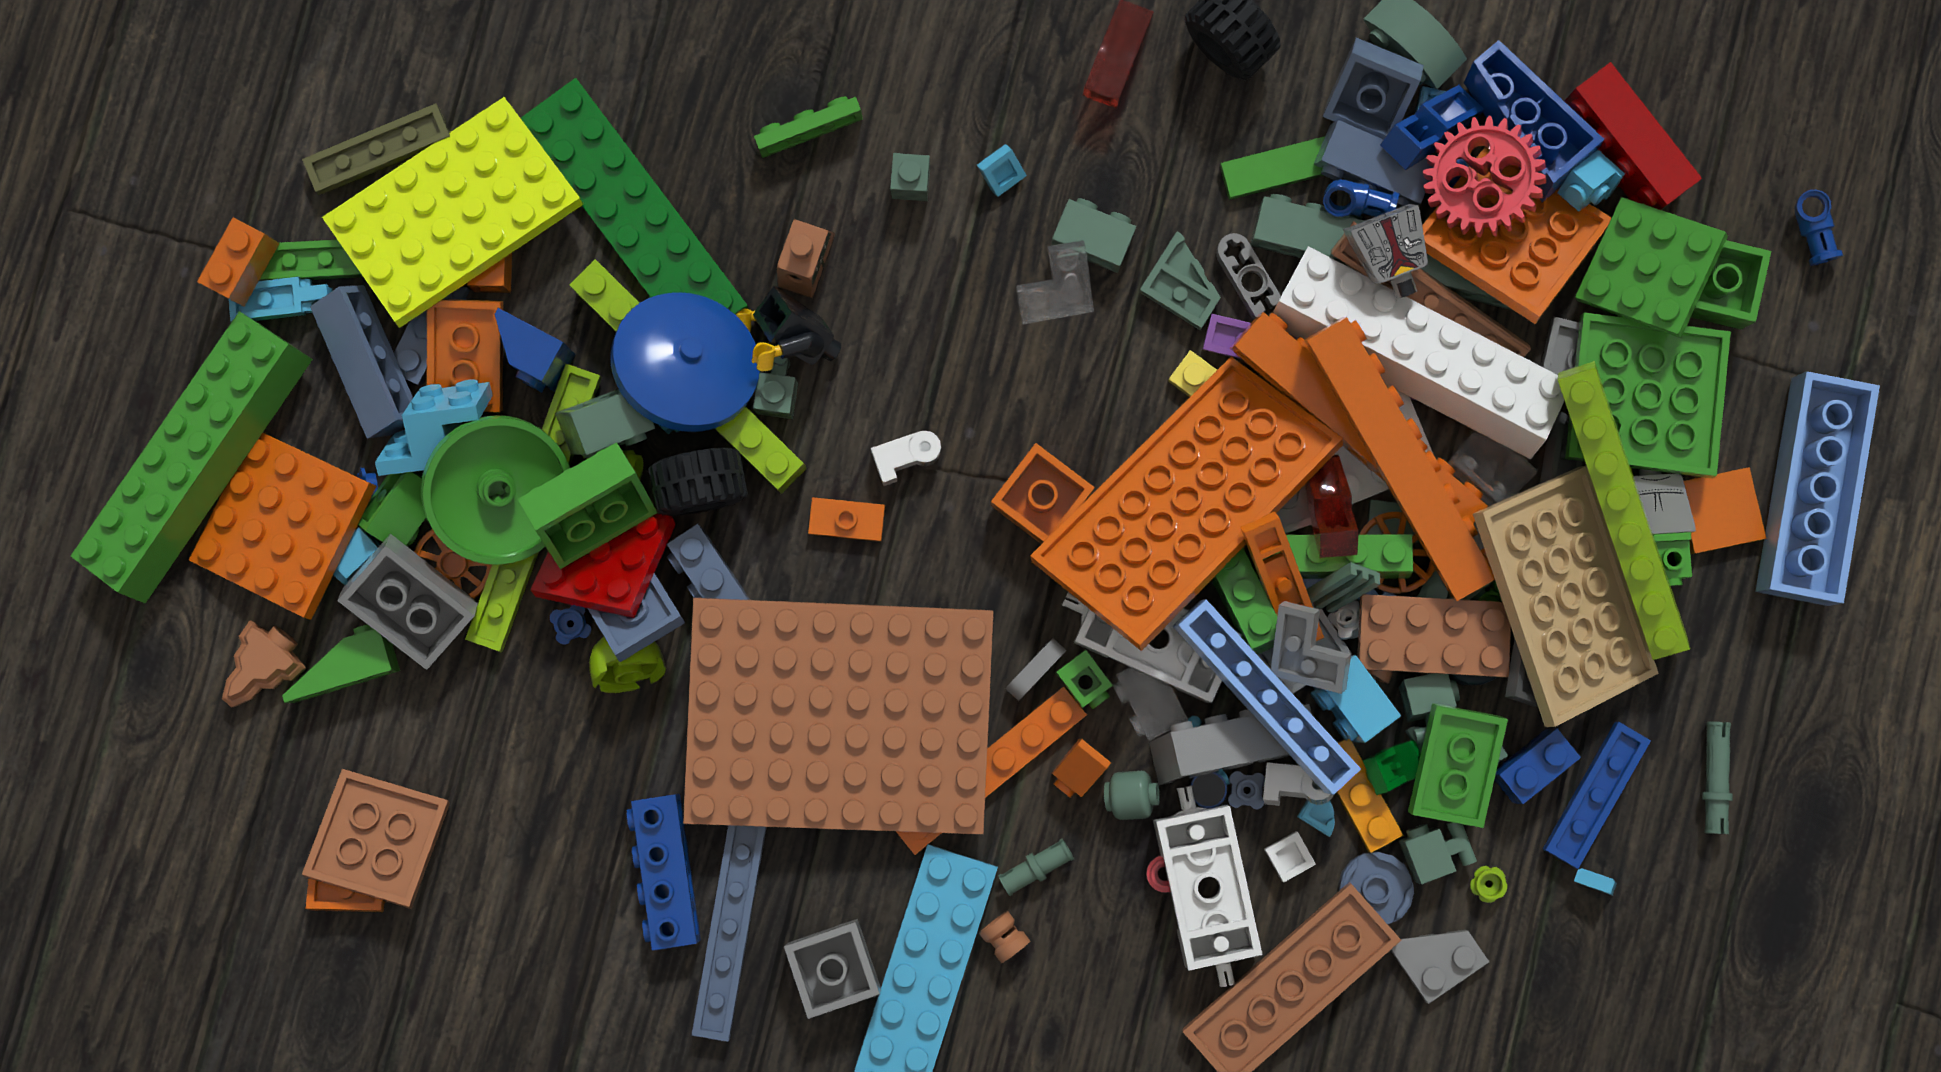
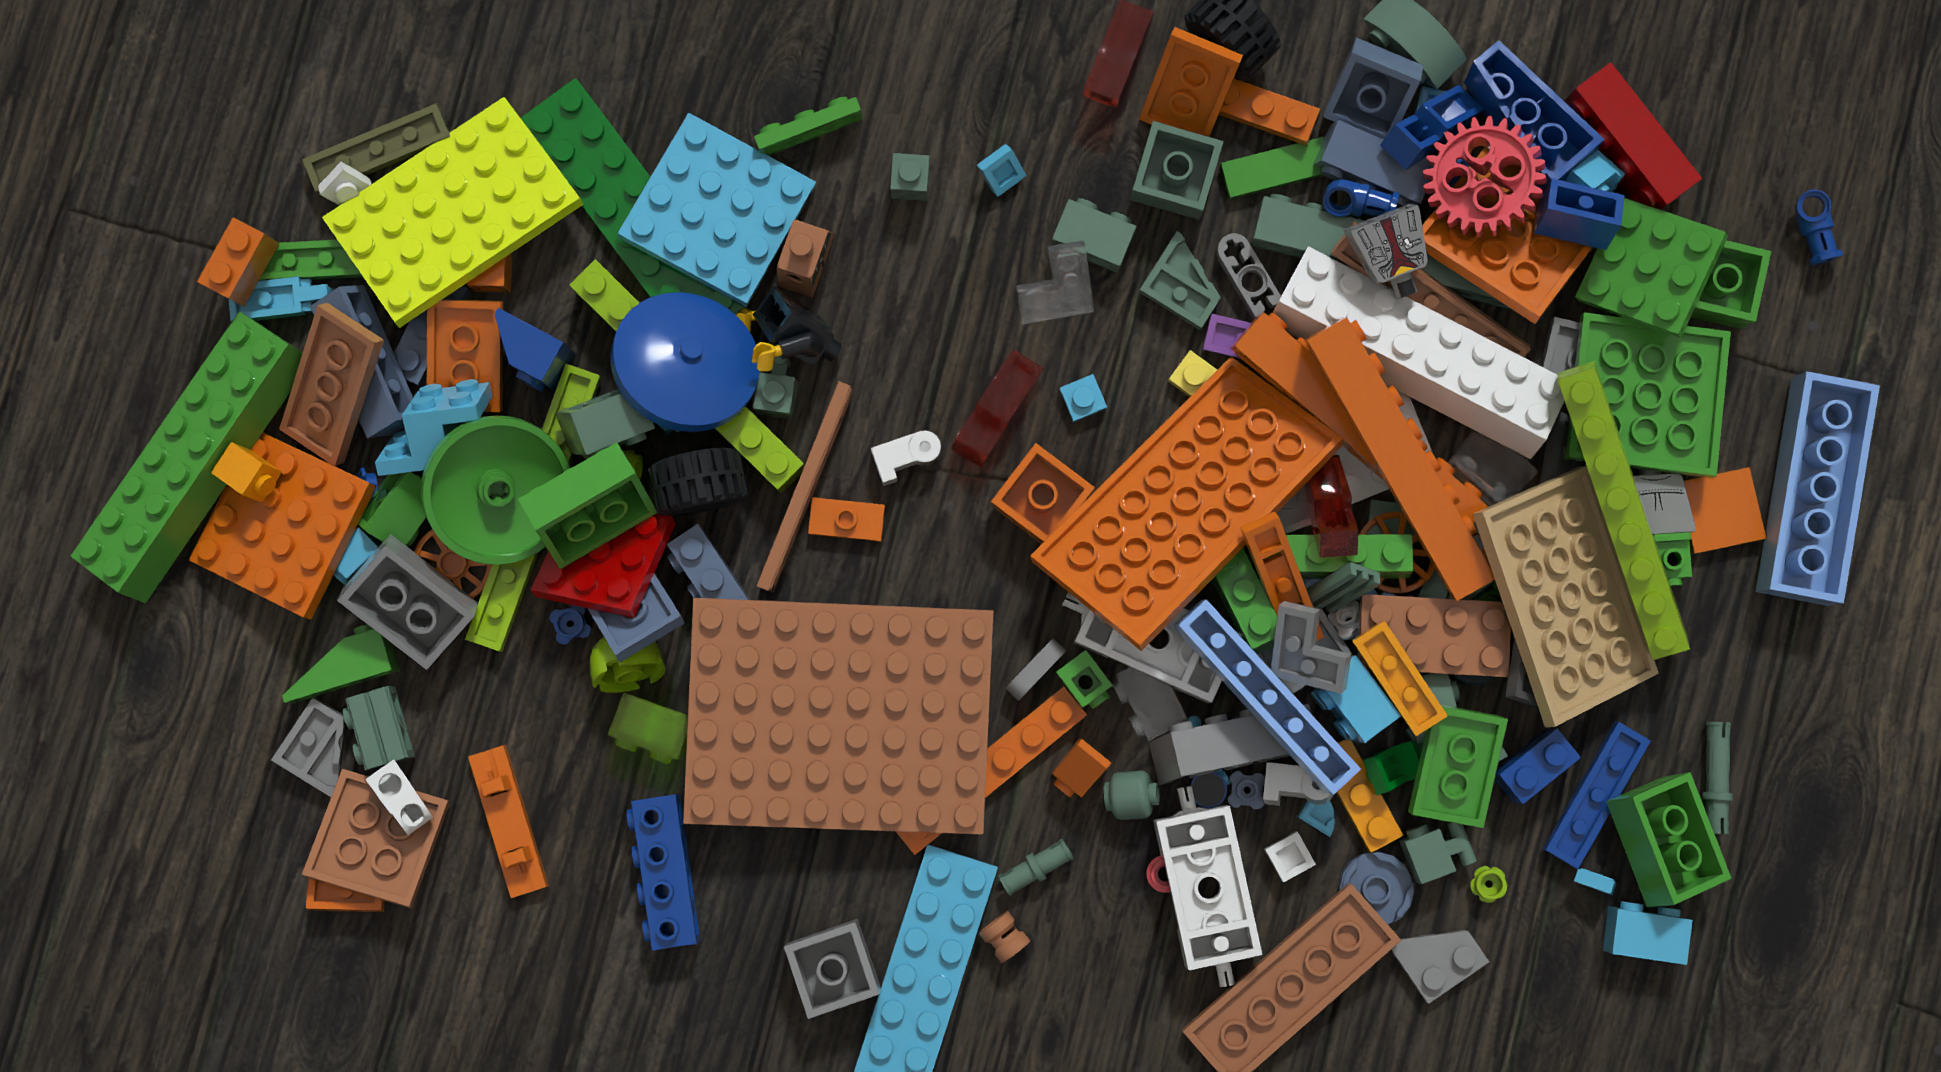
nougat rock [222,621,306,707] -> none
sand blue plate [692,825,767,1042] -> none
none -> light orange brick [211,442,282,503]
none -> light grey wing [271,696,345,797]
none -> nougat plate [279,303,384,466]
none -> white plate [318,162,371,206]
none -> sand green brick [343,686,415,770]
none -> white leg [365,759,433,835]
none -> orange hinge [468,745,549,898]
none -> clear neon green brick [608,693,688,764]
none -> medium azure plate [617,113,816,307]
none -> nougat tile [757,381,853,593]
none -> clear red slope [951,349,1044,468]
none -> medium azure plate [1059,374,1107,423]
none -> sand green brick [1130,121,1224,220]
none -> orange plate [1139,27,1243,137]
none -> orange plate [1219,79,1321,146]
none -> light orange plate [1352,620,1448,736]
none -> blue brick [1534,178,1625,250]
none -> medium azure brick [1603,901,1693,965]
none -> bright green brick [1606,772,1732,907]

